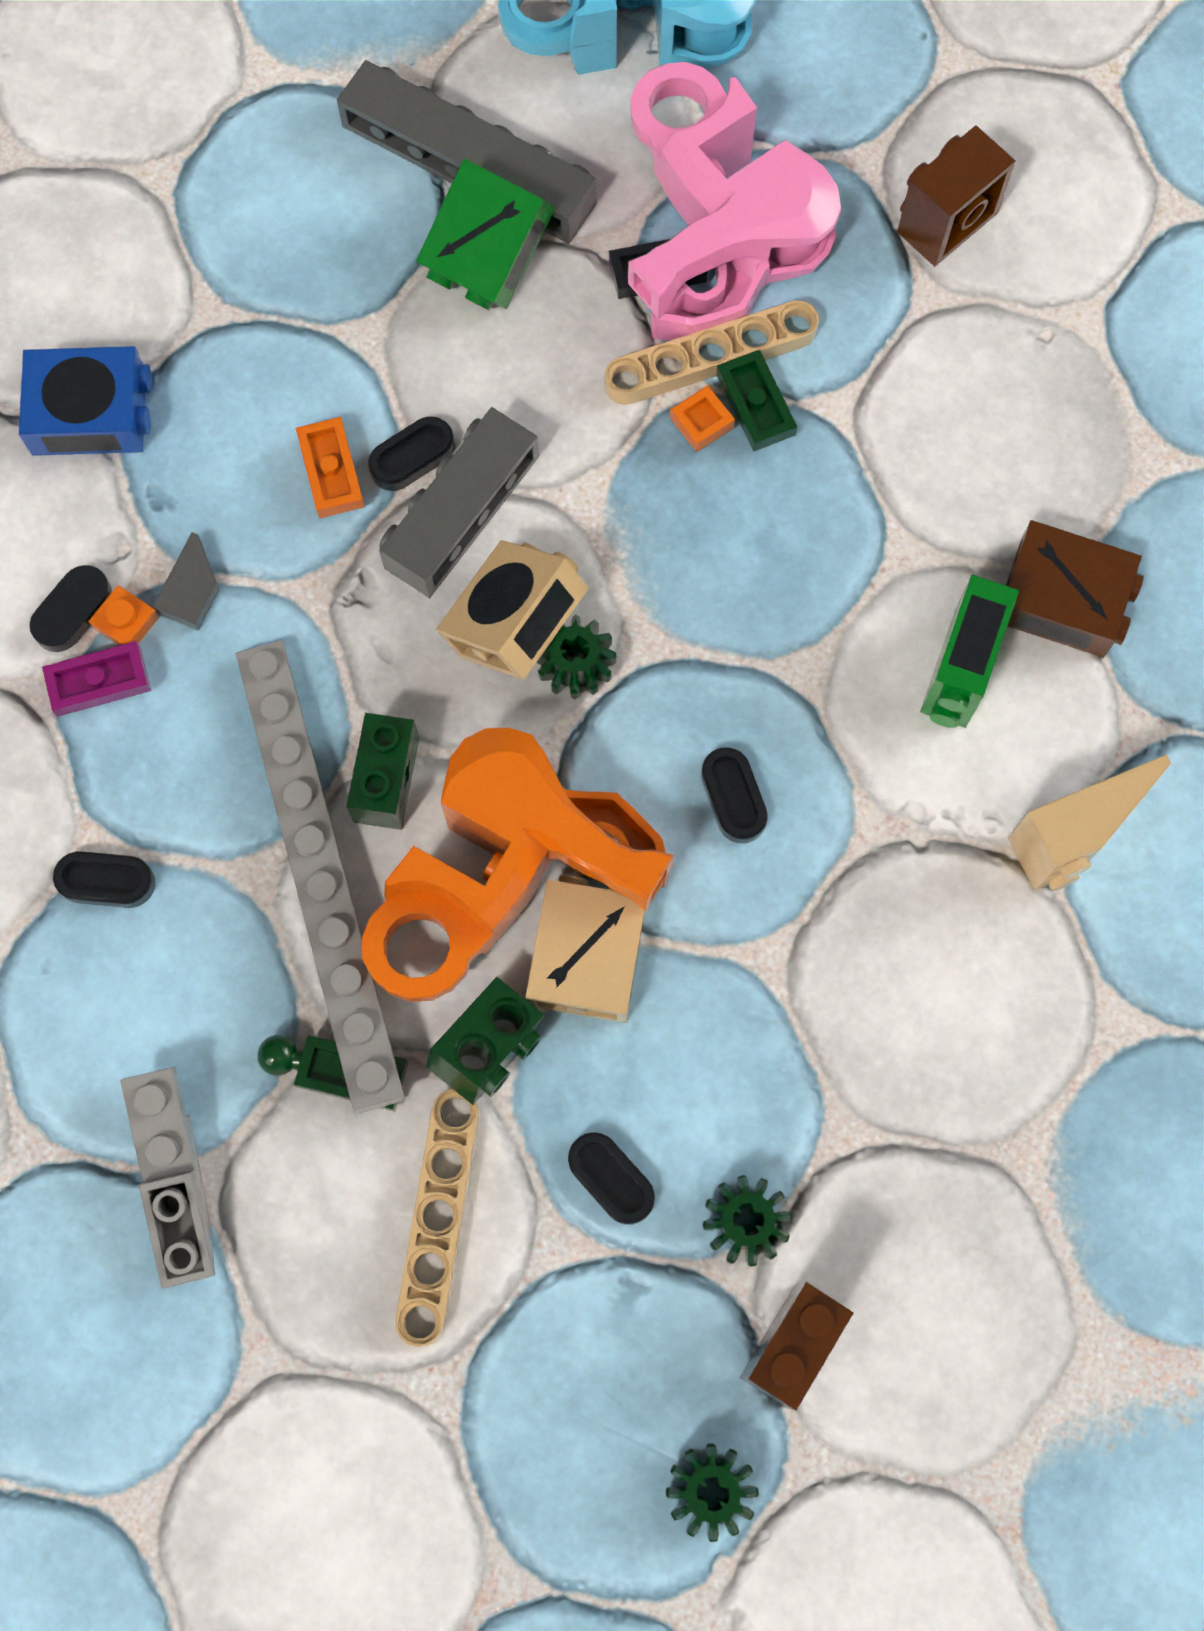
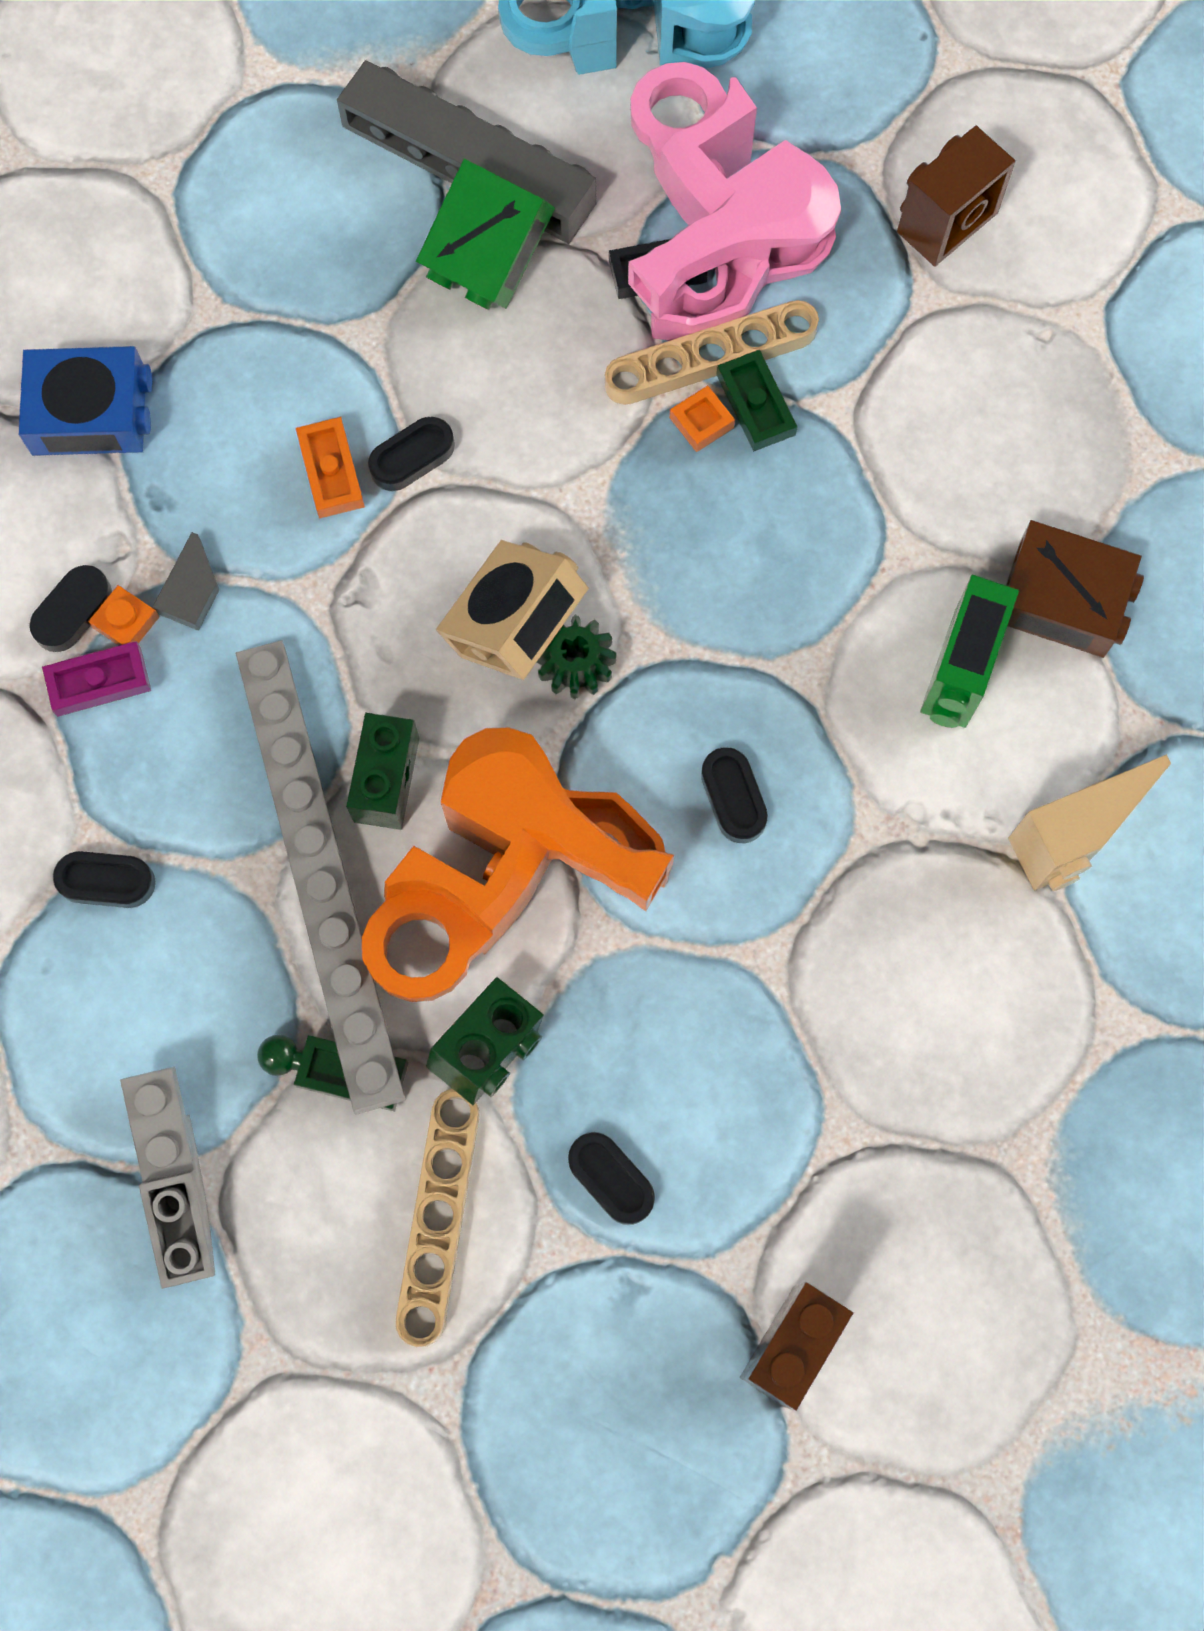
dark grey brick [379,406,539,599] -> none
tan brick [525,875,645,1023] -> none
dark green gear [665,1443,759,1542] -> none
dark green gear [702,1175,792,1267] -> none

